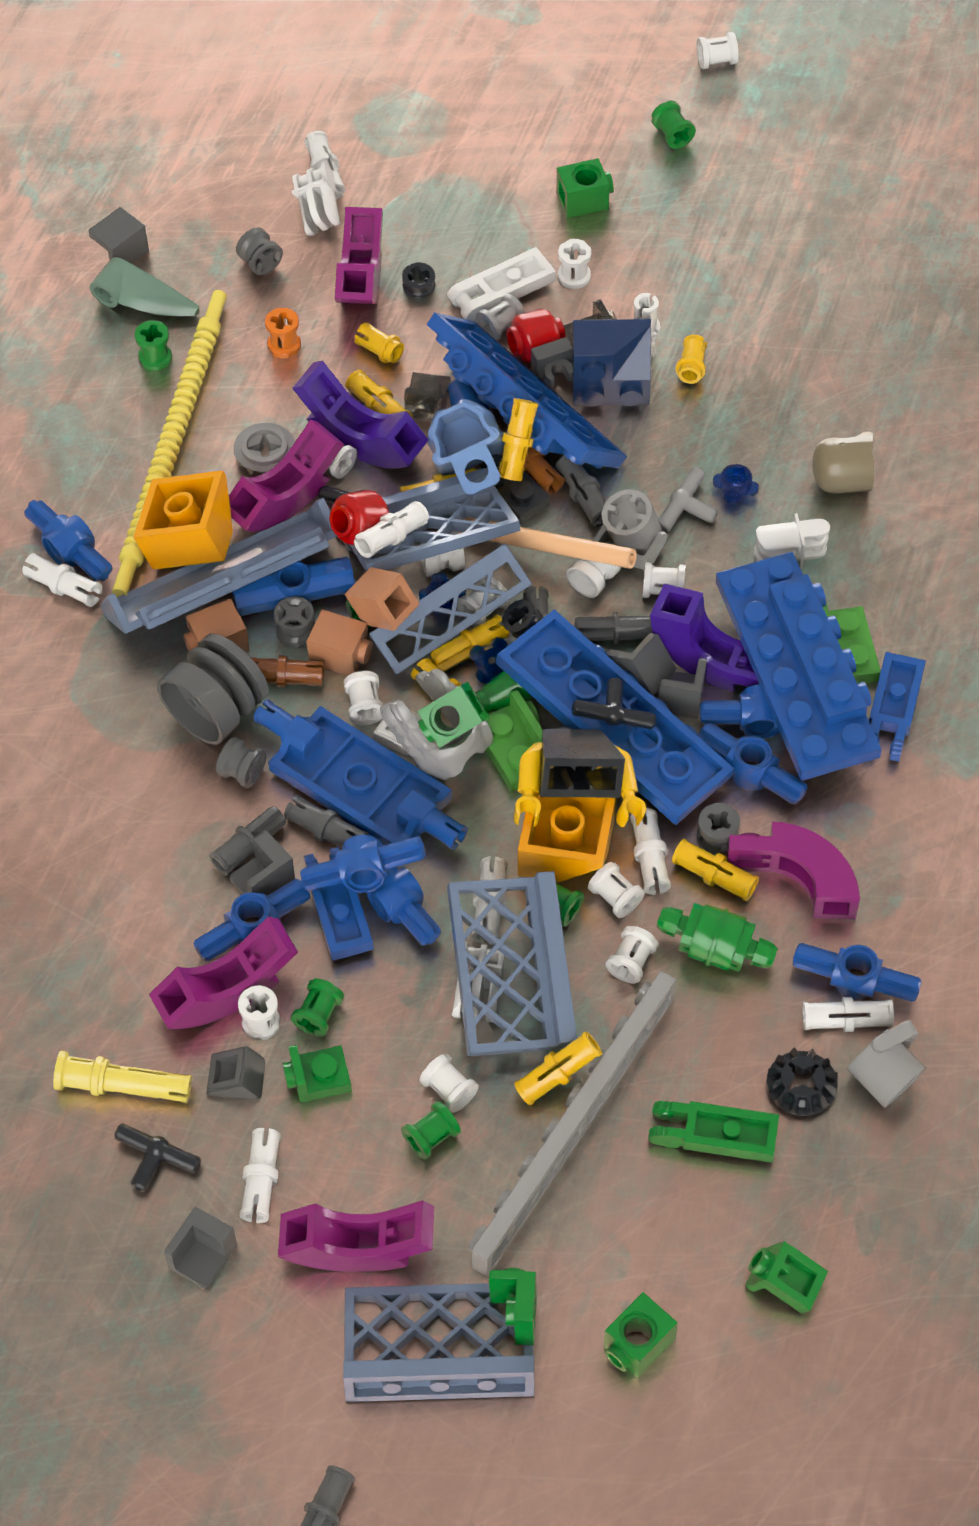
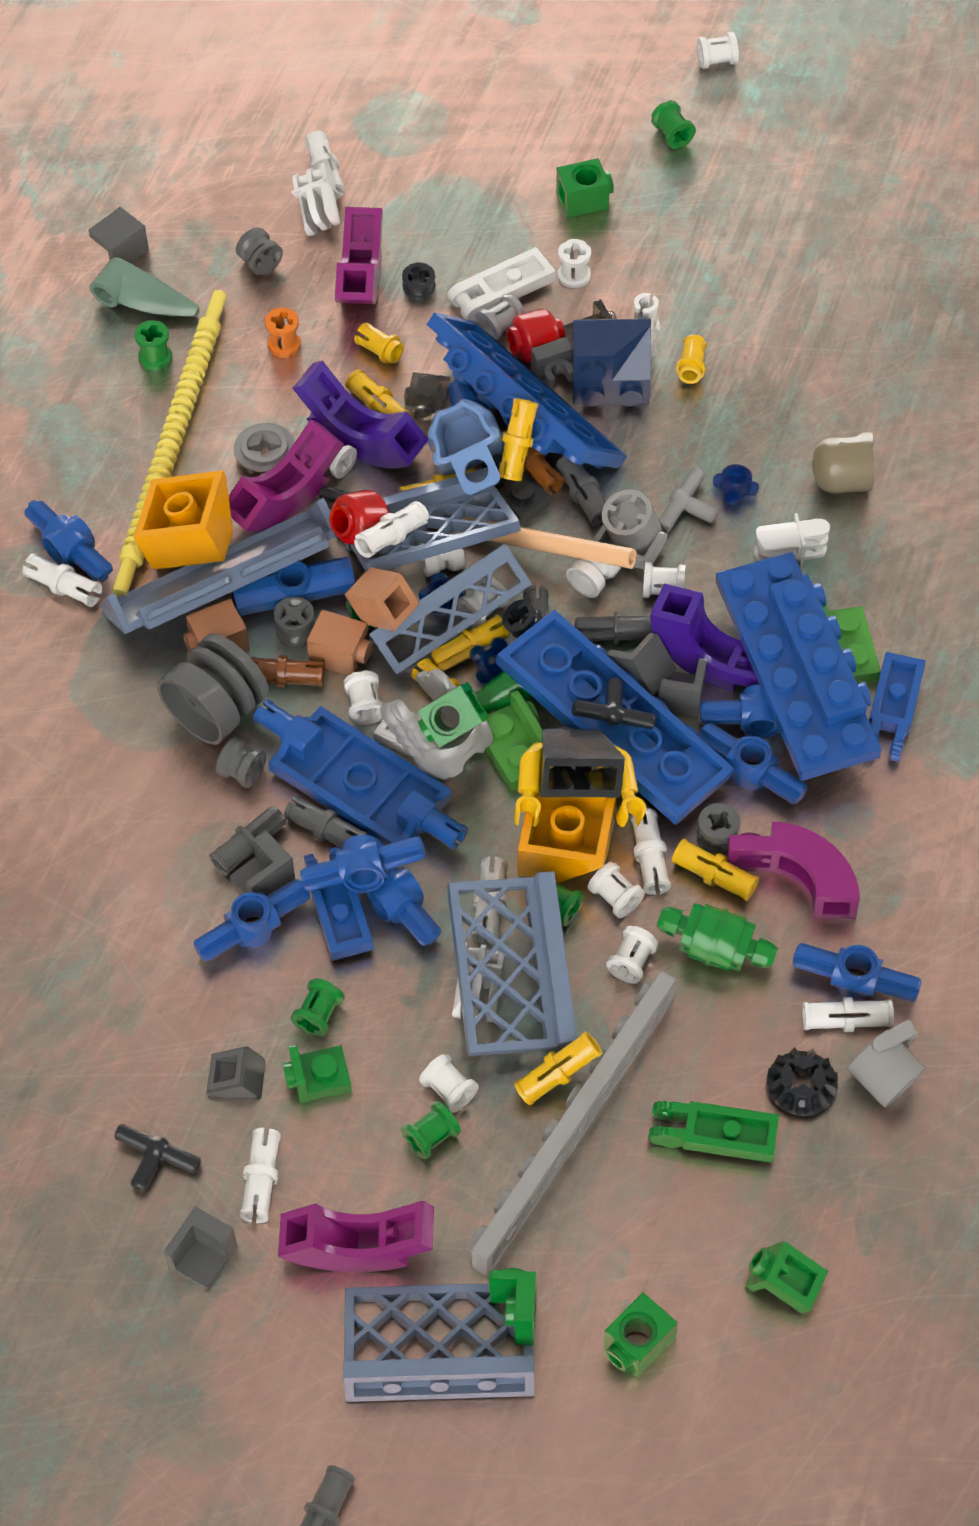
light yellow pin [53,1051,192,1103] -> none
magenta arch [149,917,298,1029] -> none
white bush [238,985,280,1040] -> none

